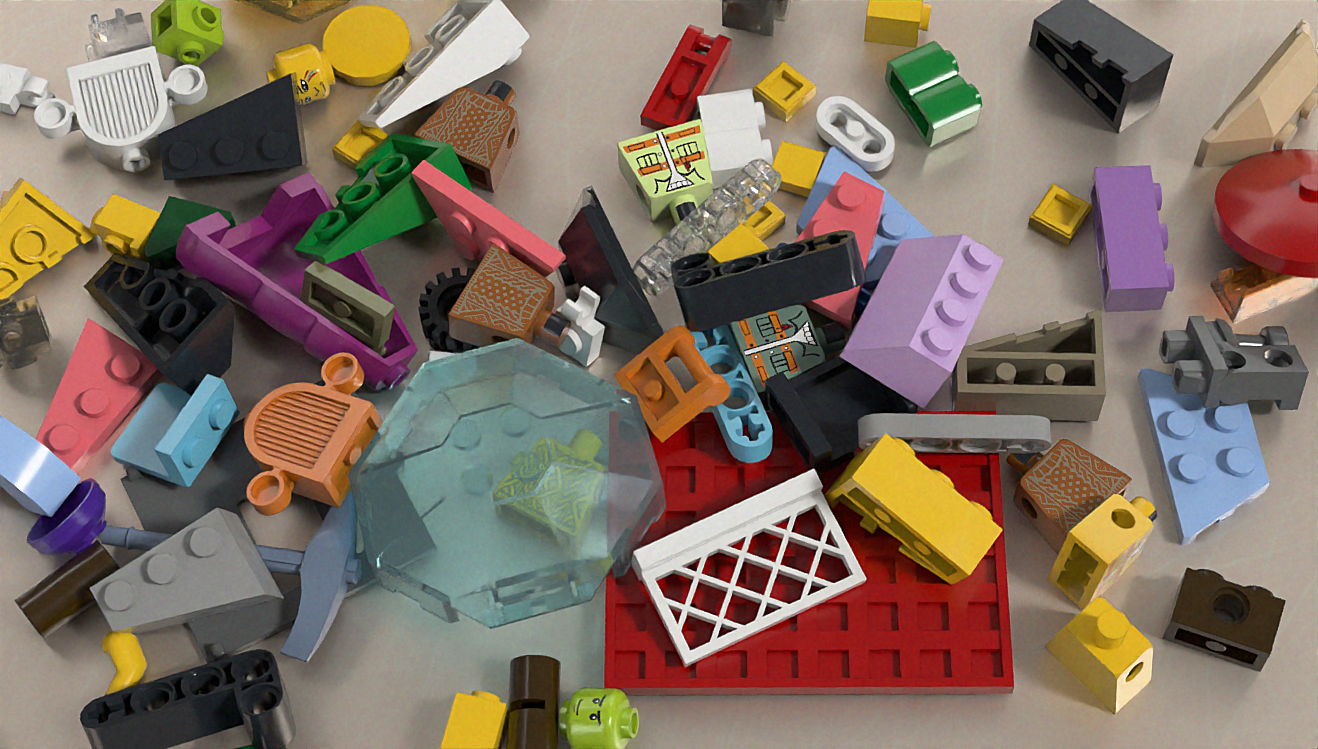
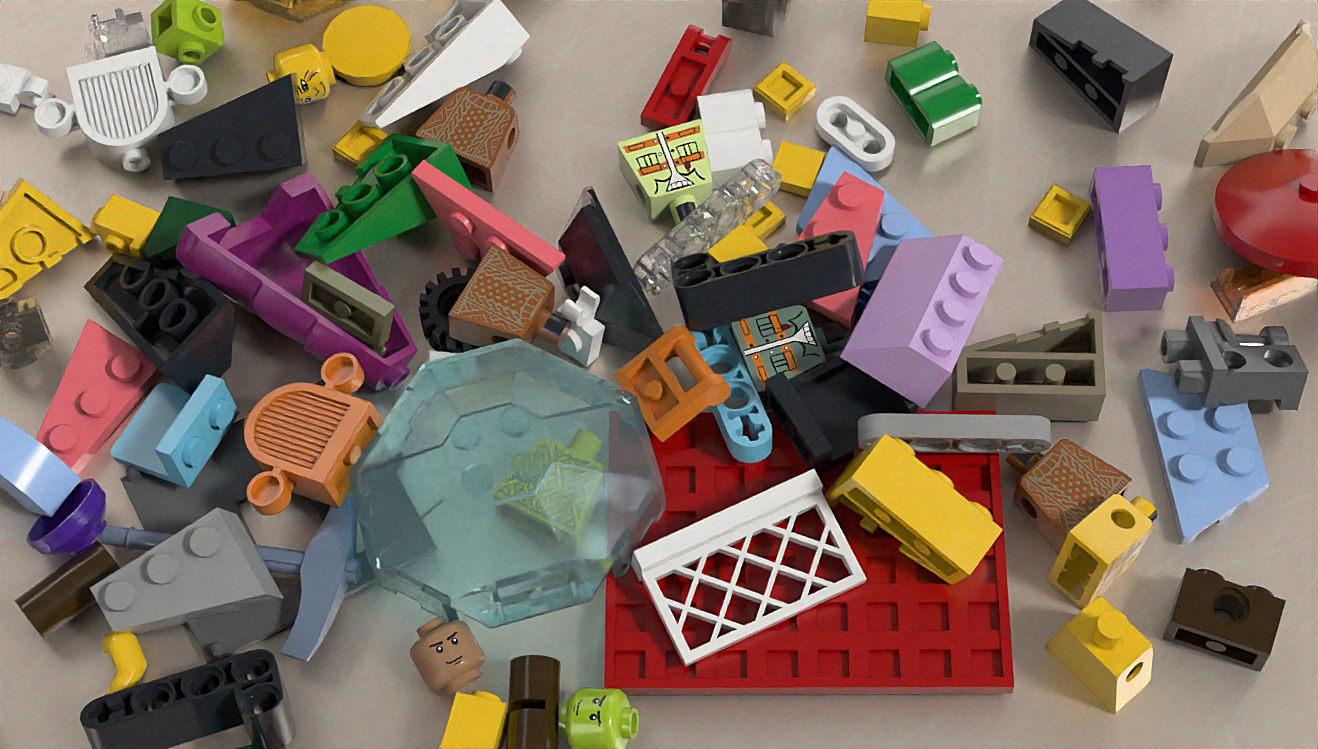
none -> medium nougat head [410,616,485,695]

